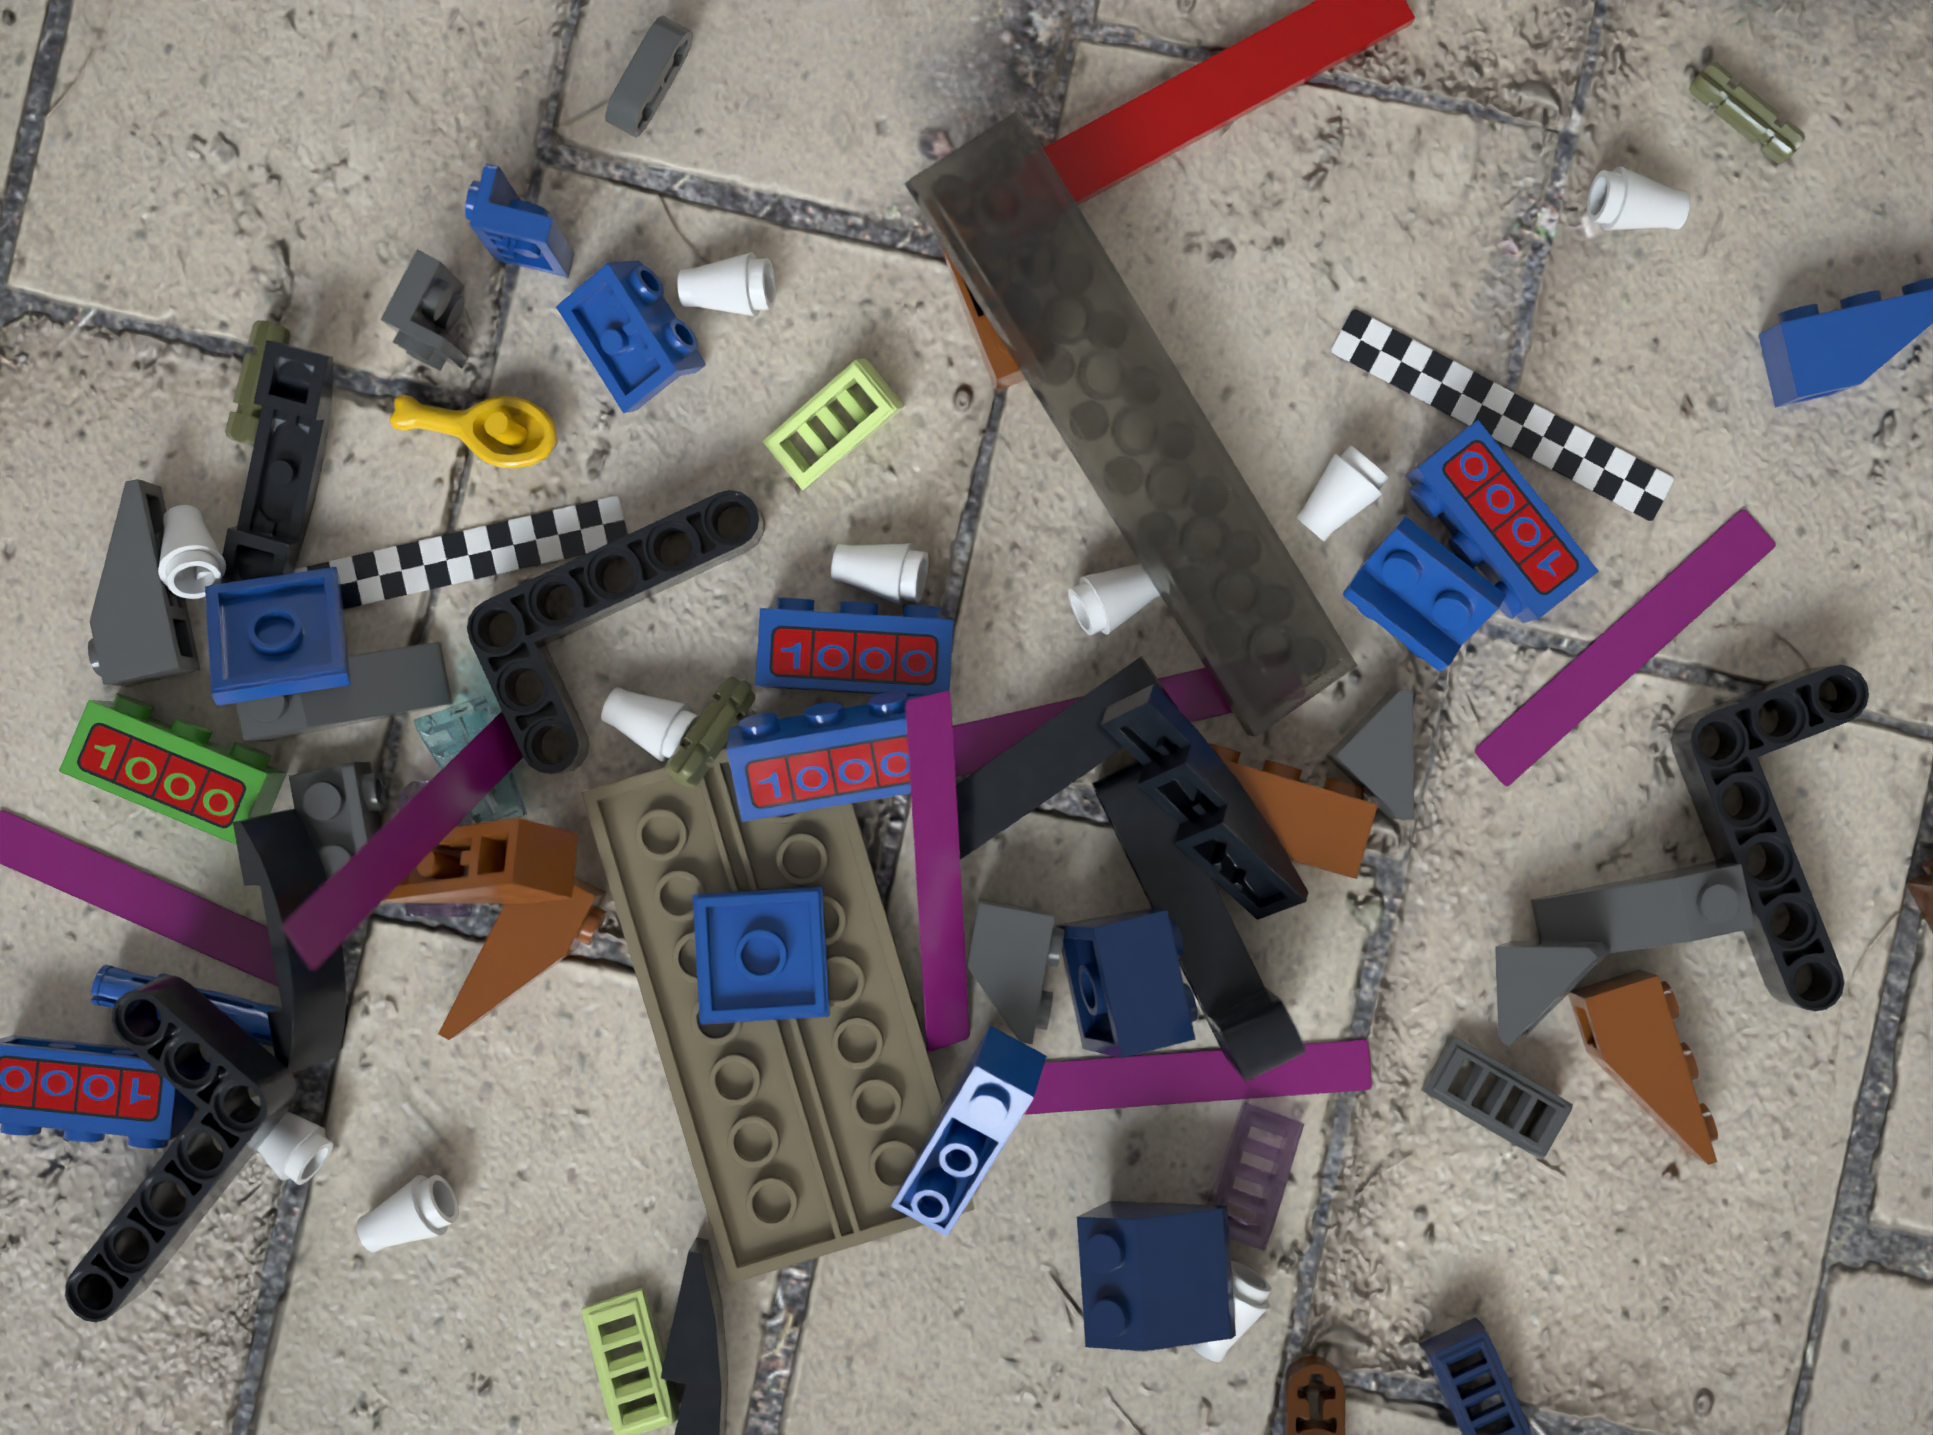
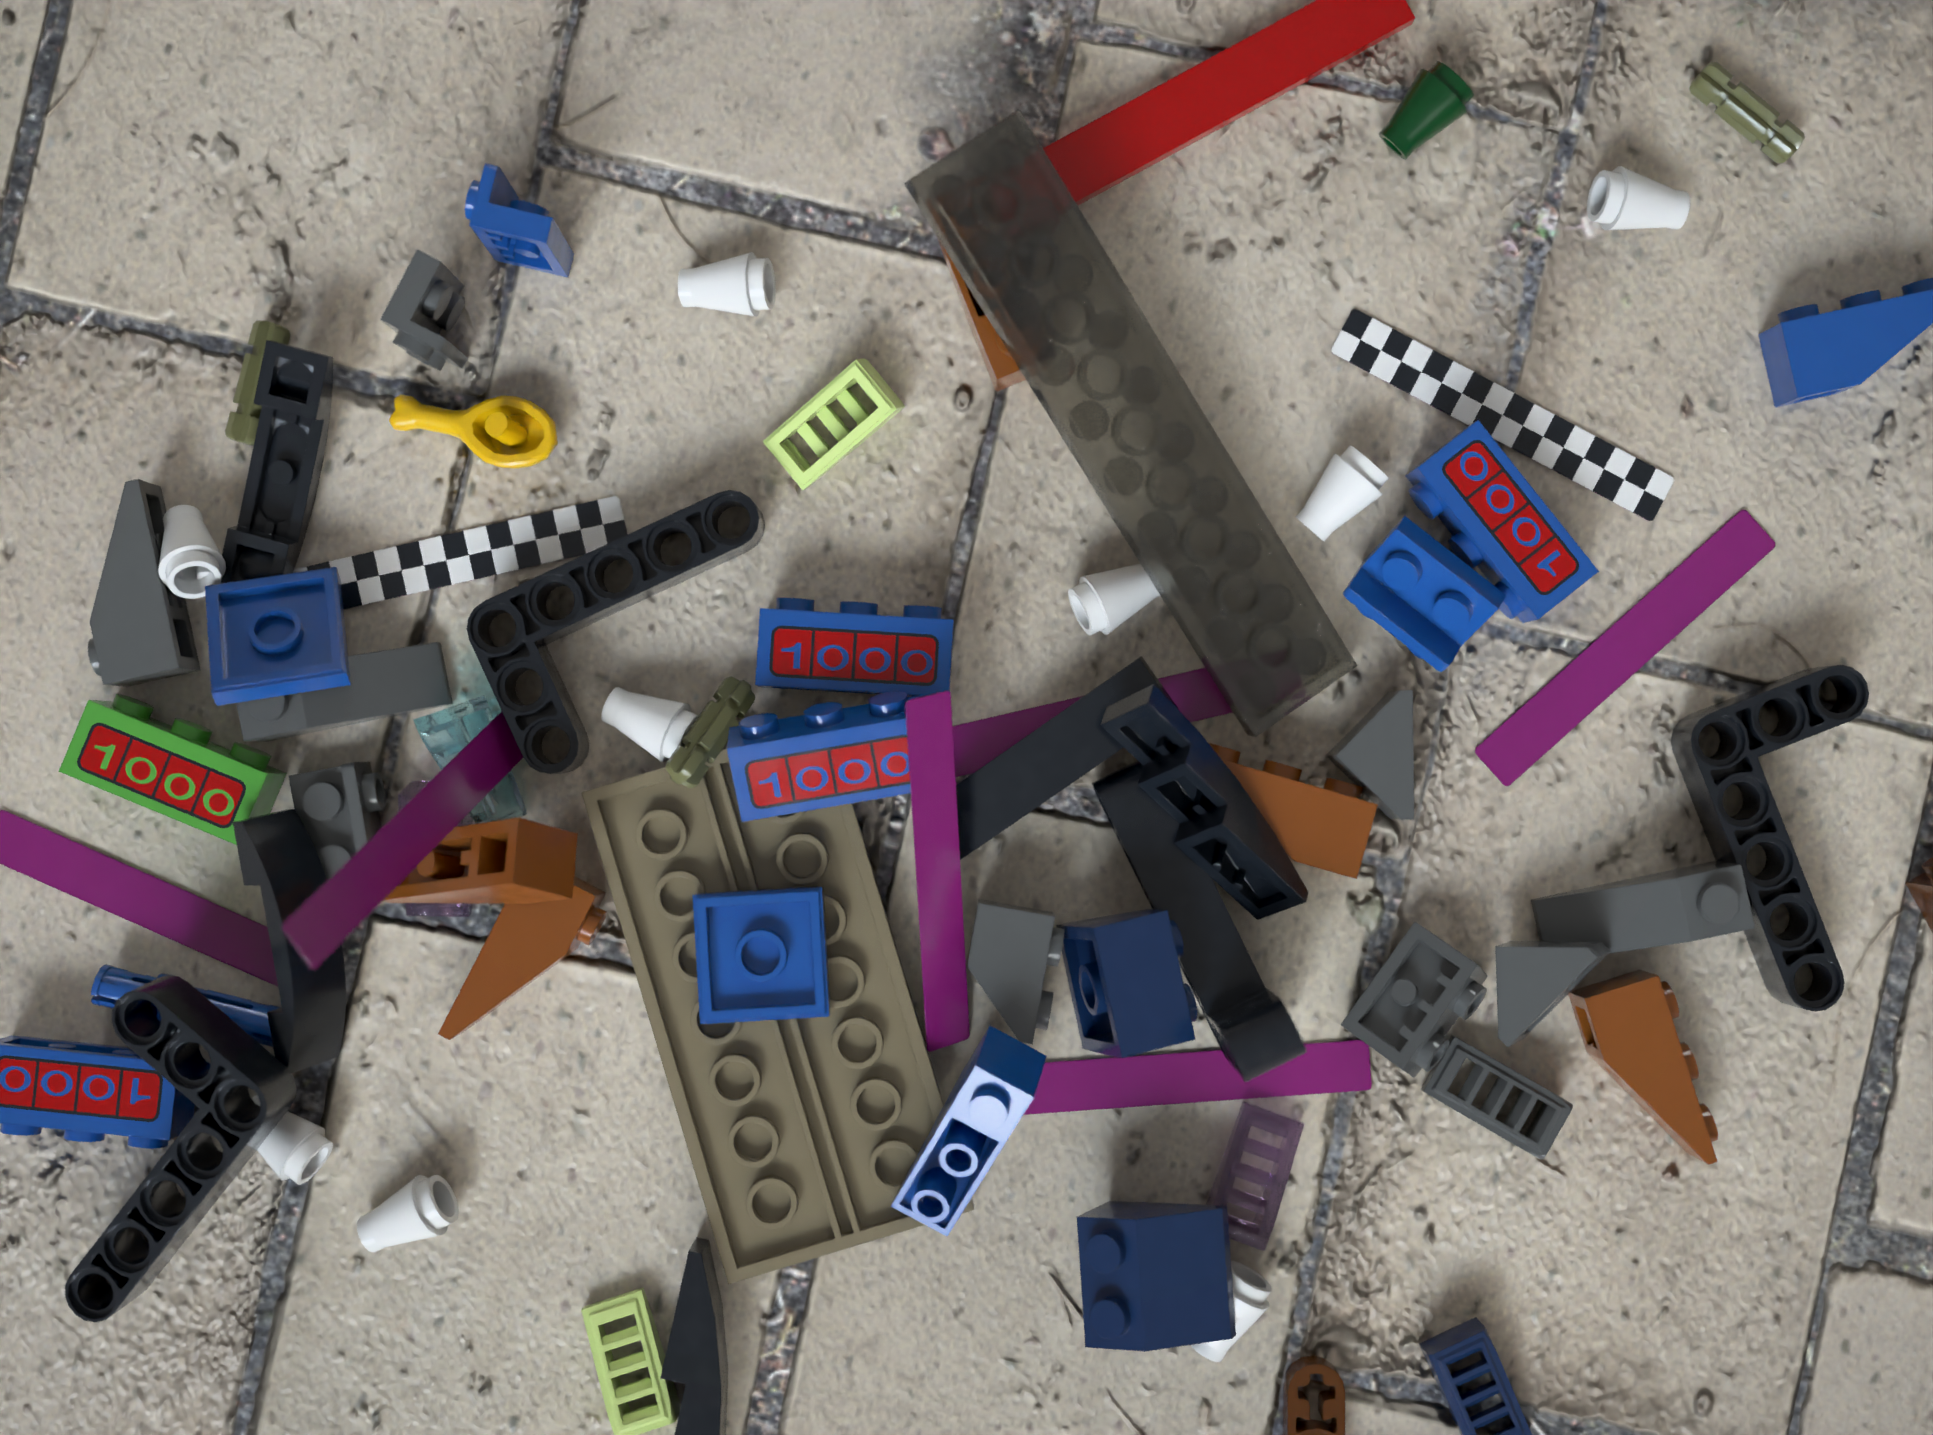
blue bracket [556,260,706,413] -> none
dark grey beam [605,15,693,137] -> none
white cone [831,543,929,606] -> none
none -> dark grey bracket [1341,922,1487,1078]
none -> dark green cone [1379,61,1474,160]

